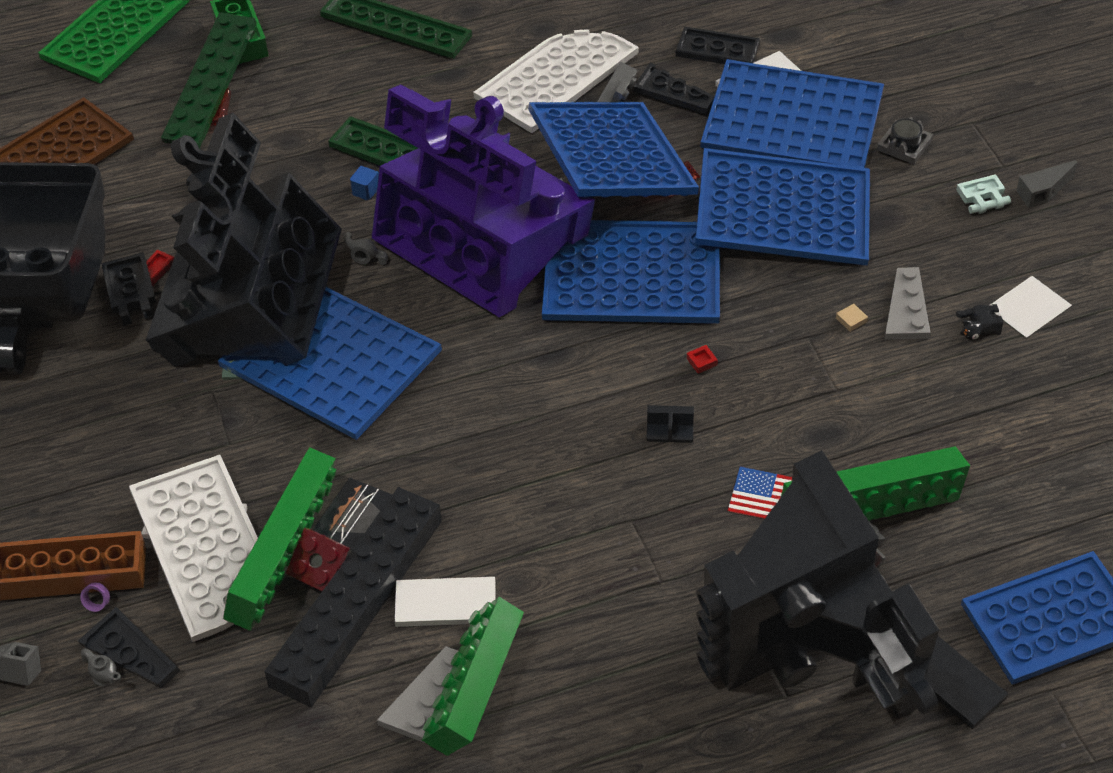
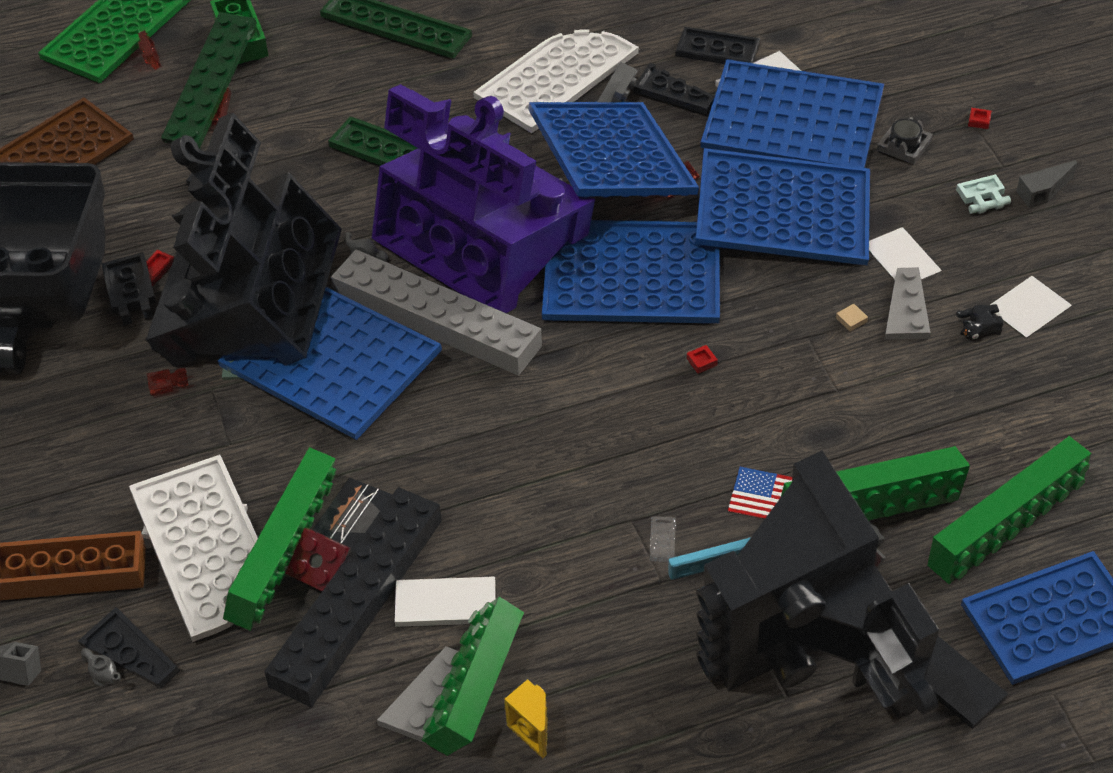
medium lavender piece [80,583,110,612] -> none
blue piece [350,166,379,200] -> none
black panel [647,405,694,443] -> none
none -> clear red plate [138,30,162,70]
none -> clear red plate [147,368,189,396]
none -> light grey brick [331,250,542,376]
none -> yellow slope [504,679,547,758]
none -> clear plate [650,516,676,562]
none -> medium azure tile [668,538,750,580]
none -> white sticker [869,227,942,279]
none -> green brick [927,436,1092,584]
none -> red tile [968,108,992,129]

